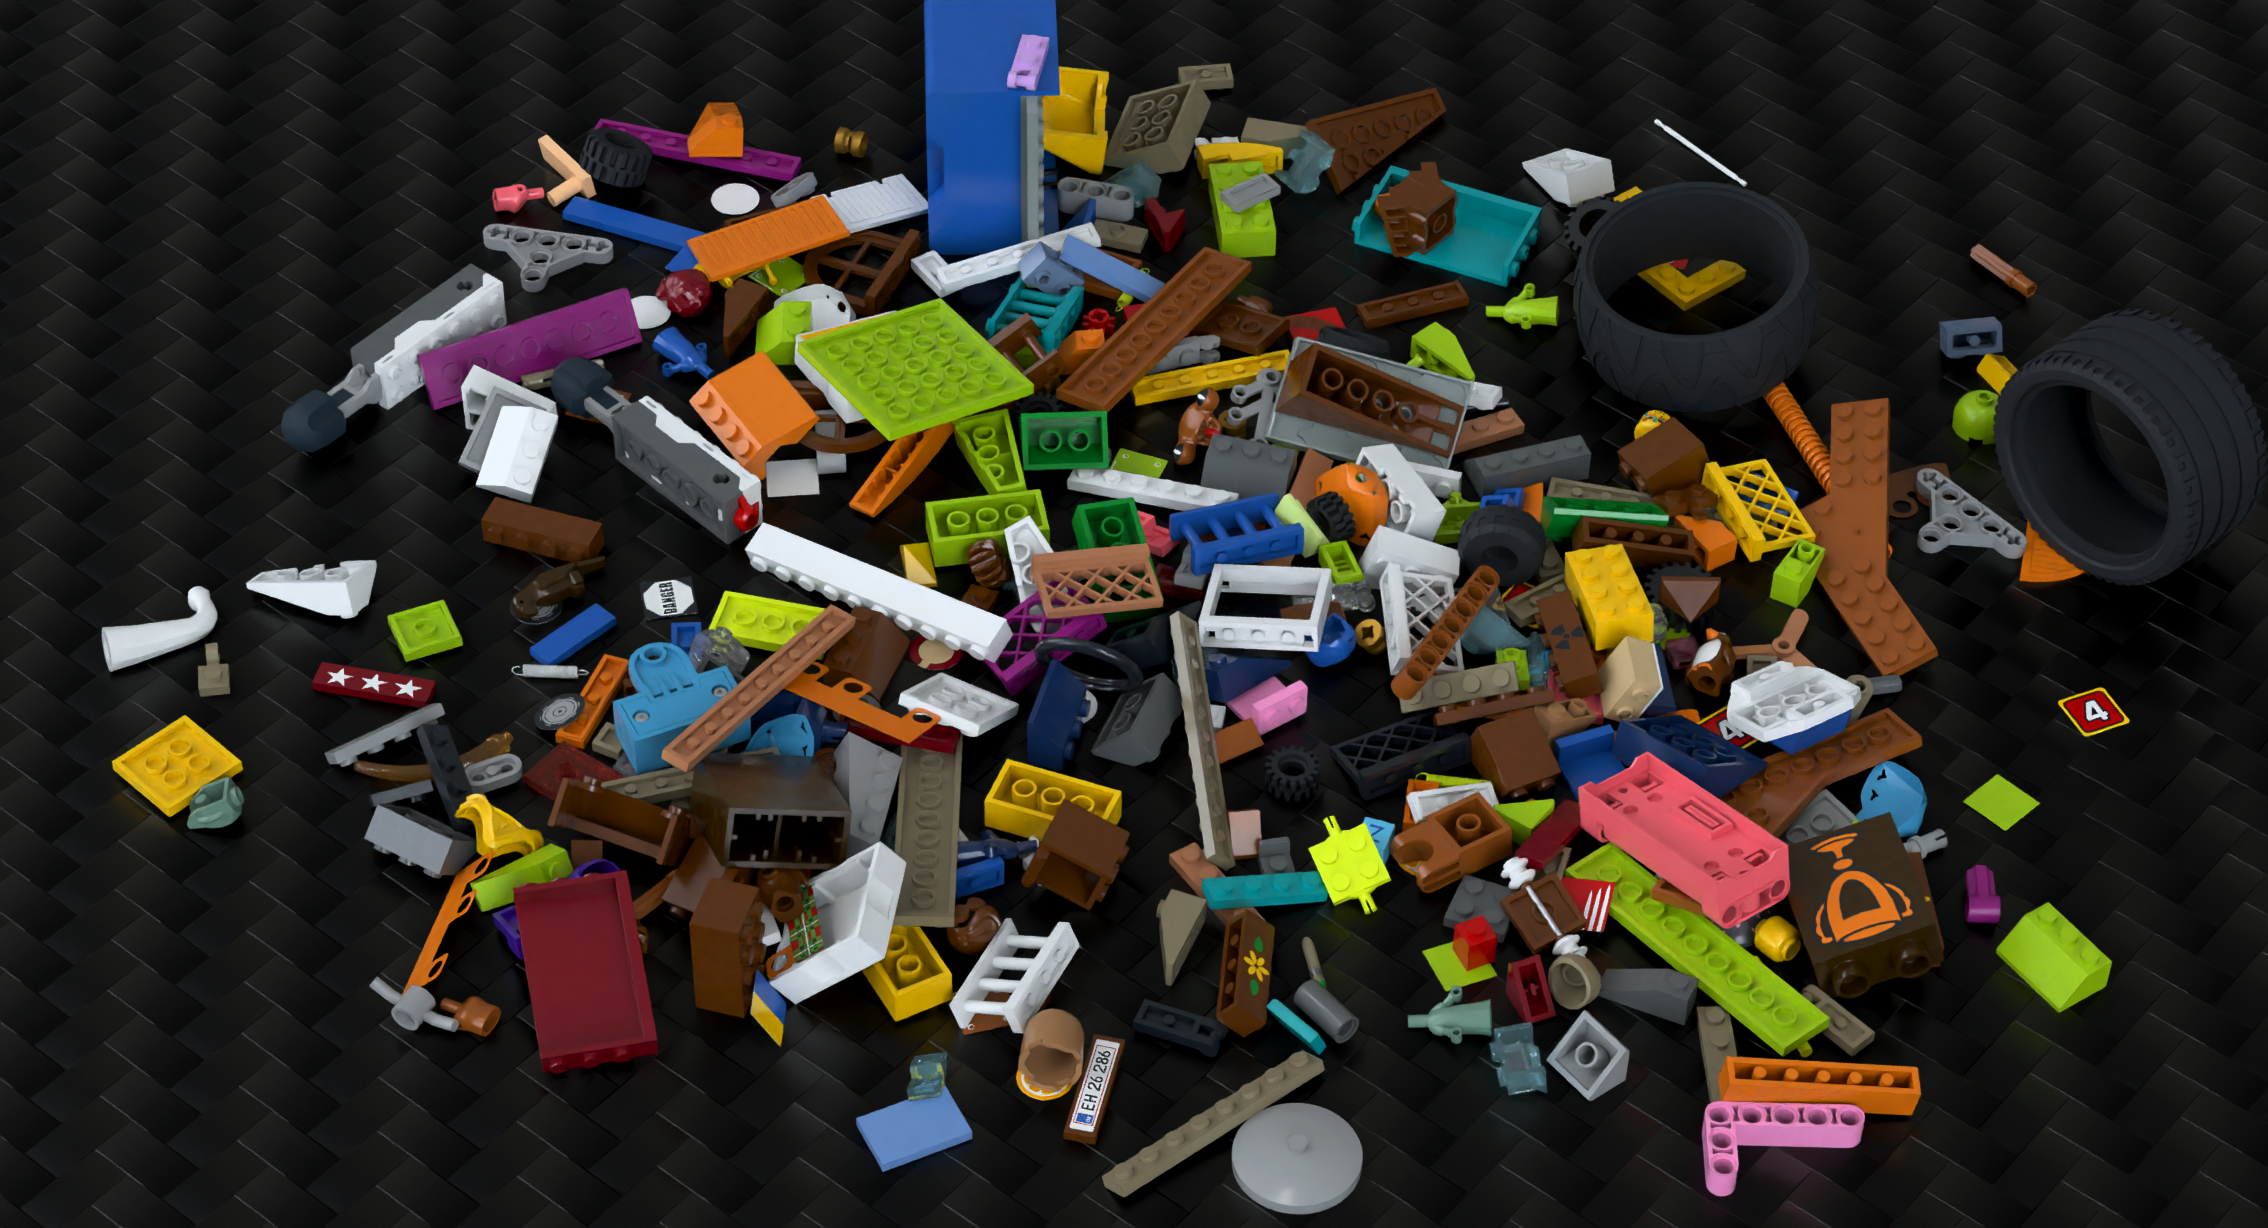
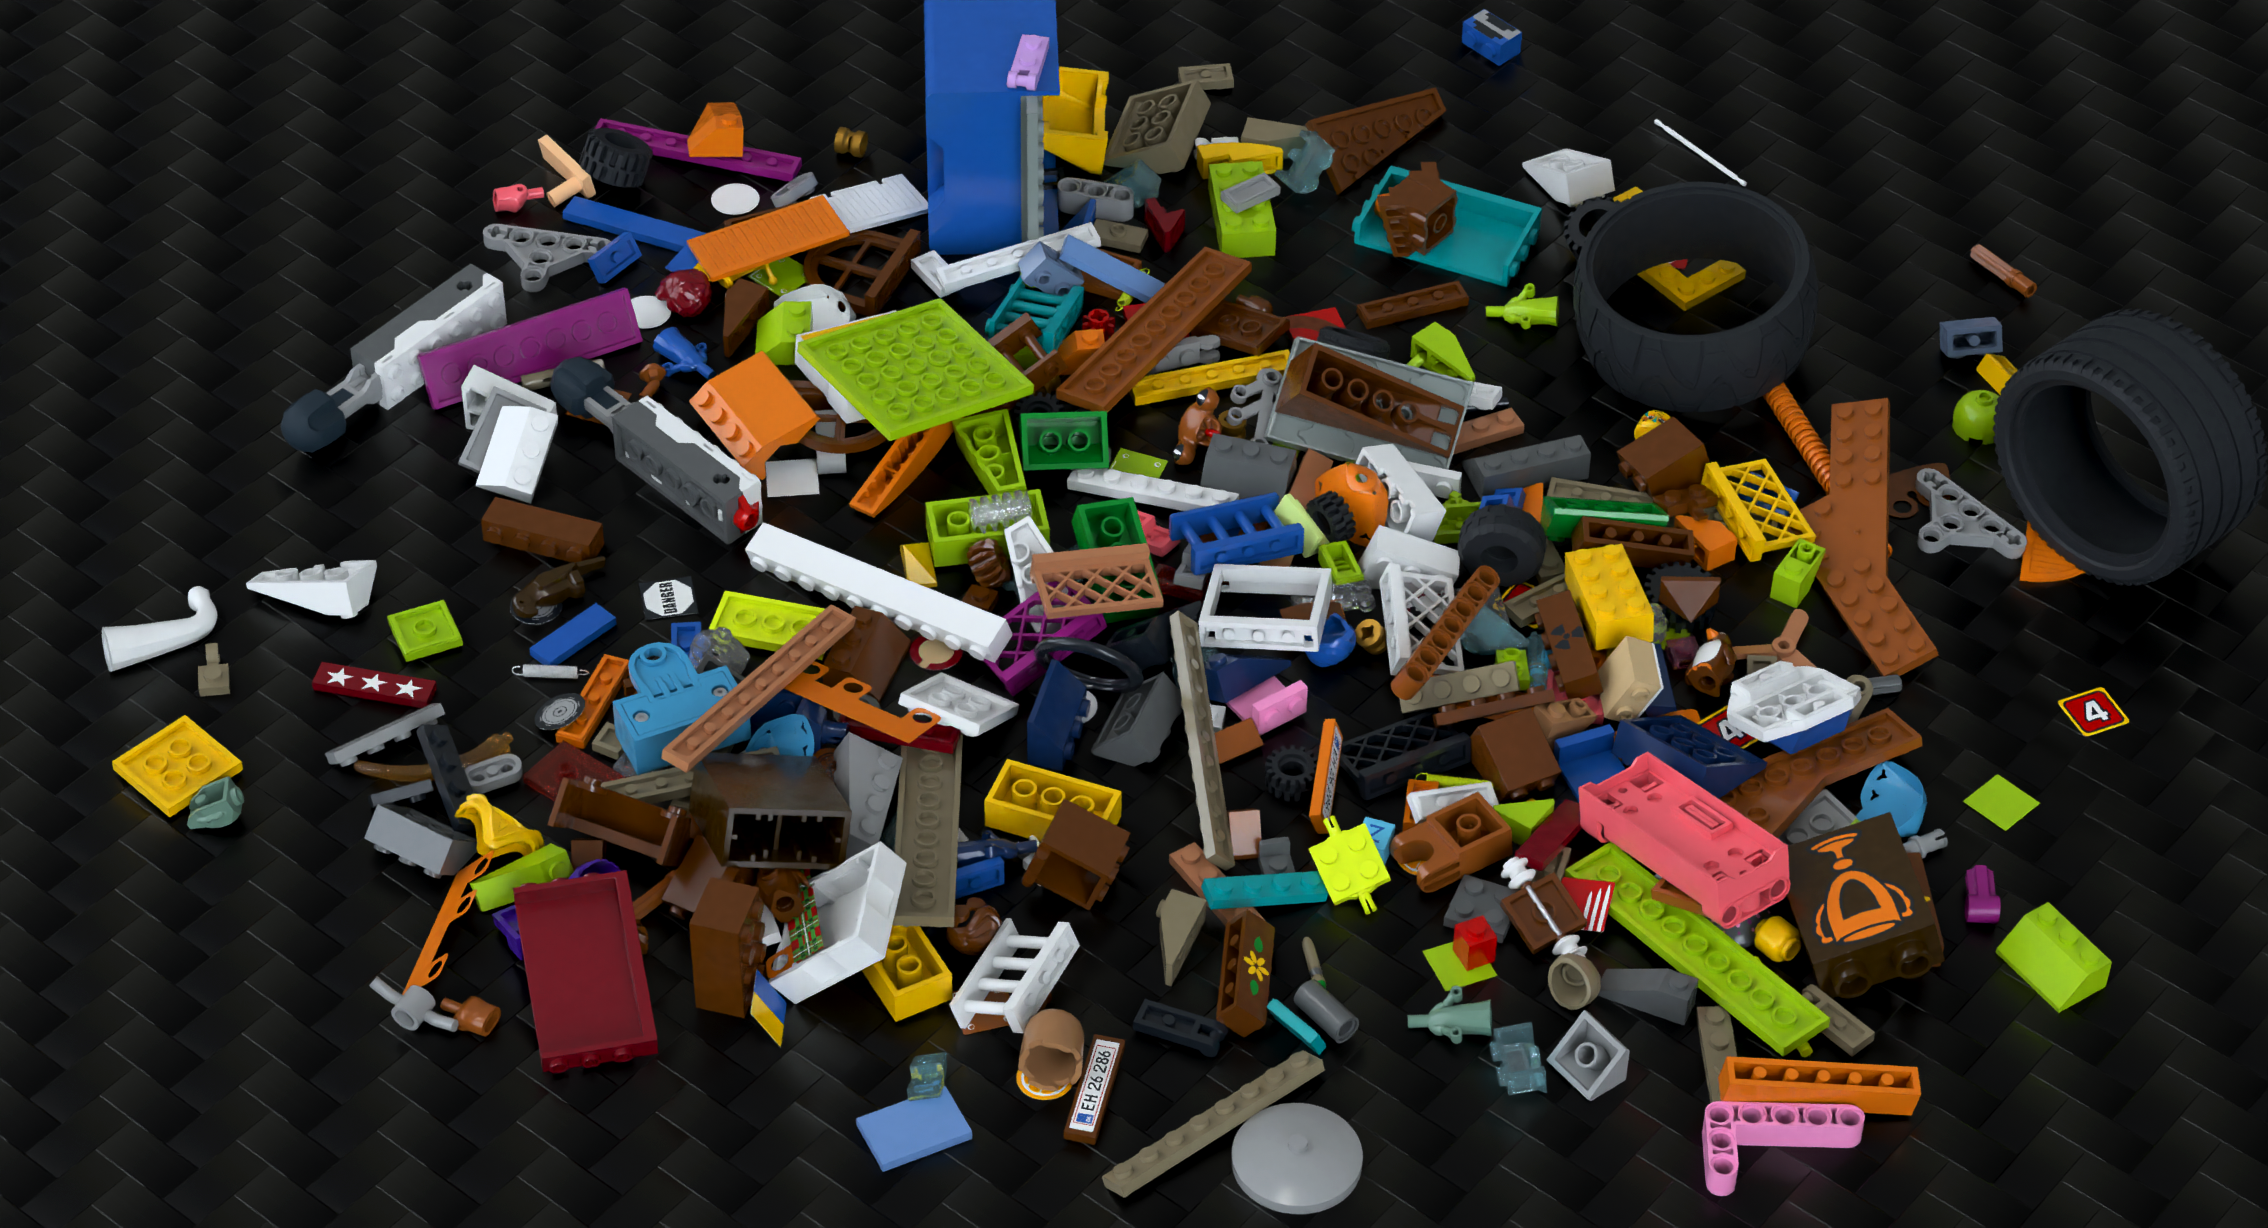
dark red slope [1506,954,1556,1025] -> none
none -> blue plate [587,232,642,283]
none -> dark orange plate [638,363,667,399]
none -> clear piece [968,490,1032,534]
none -> orange tile [1309,719,1343,834]
none -> blue brick [1462,9,1522,66]

